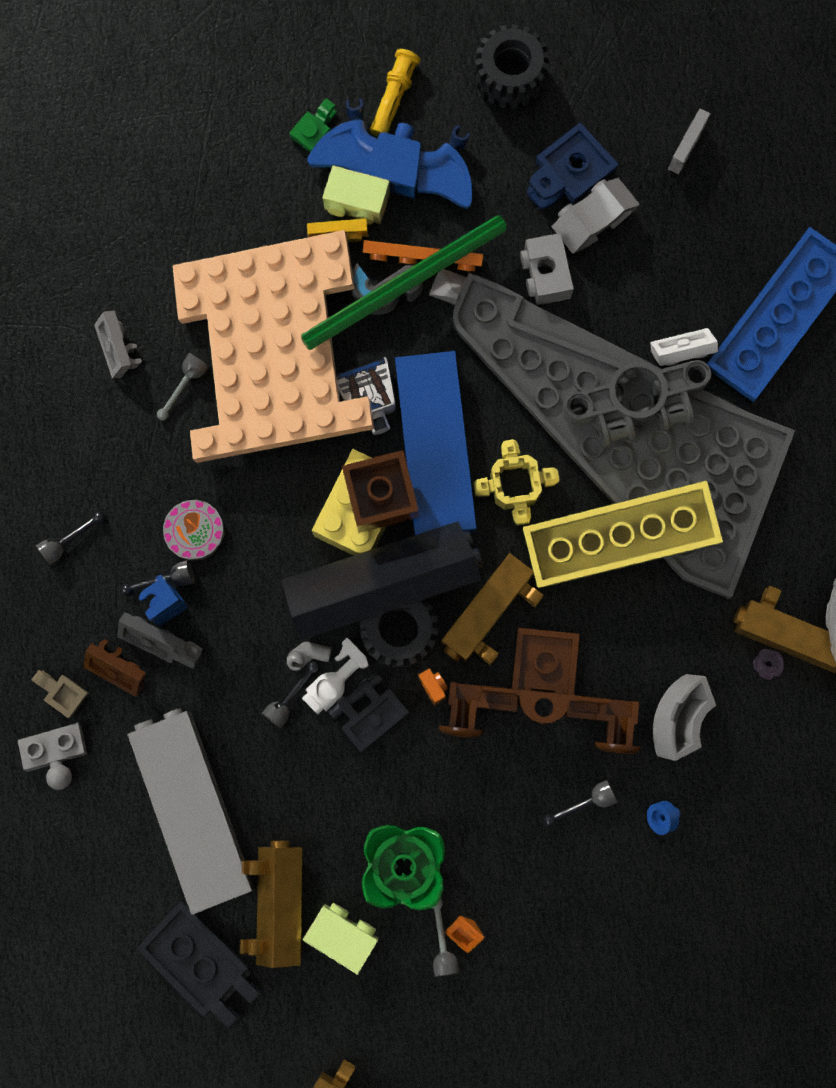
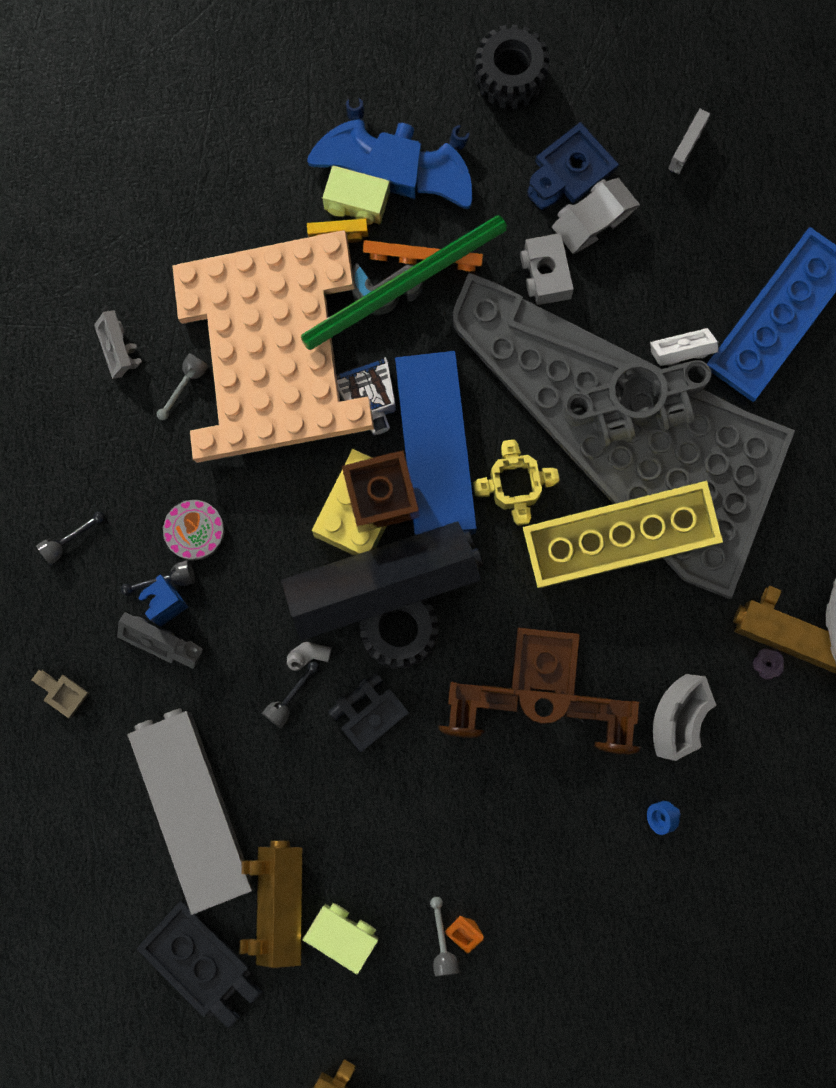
light grey plate [18,723,87,790] -> none
reddish brown plate [83,639,146,697] -> none
green plate [289,98,337,153] -> none
white piece [302,638,369,714] -> none
green brick [362,825,445,910] -> none
yellow pin [369,49,421,137] -> none
orange plate [418,669,448,706] -> none
light grey slope [429,269,467,305] -> none
pearl gold brick [441,553,544,665] -> none
hinge [543,780,618,827] -> none

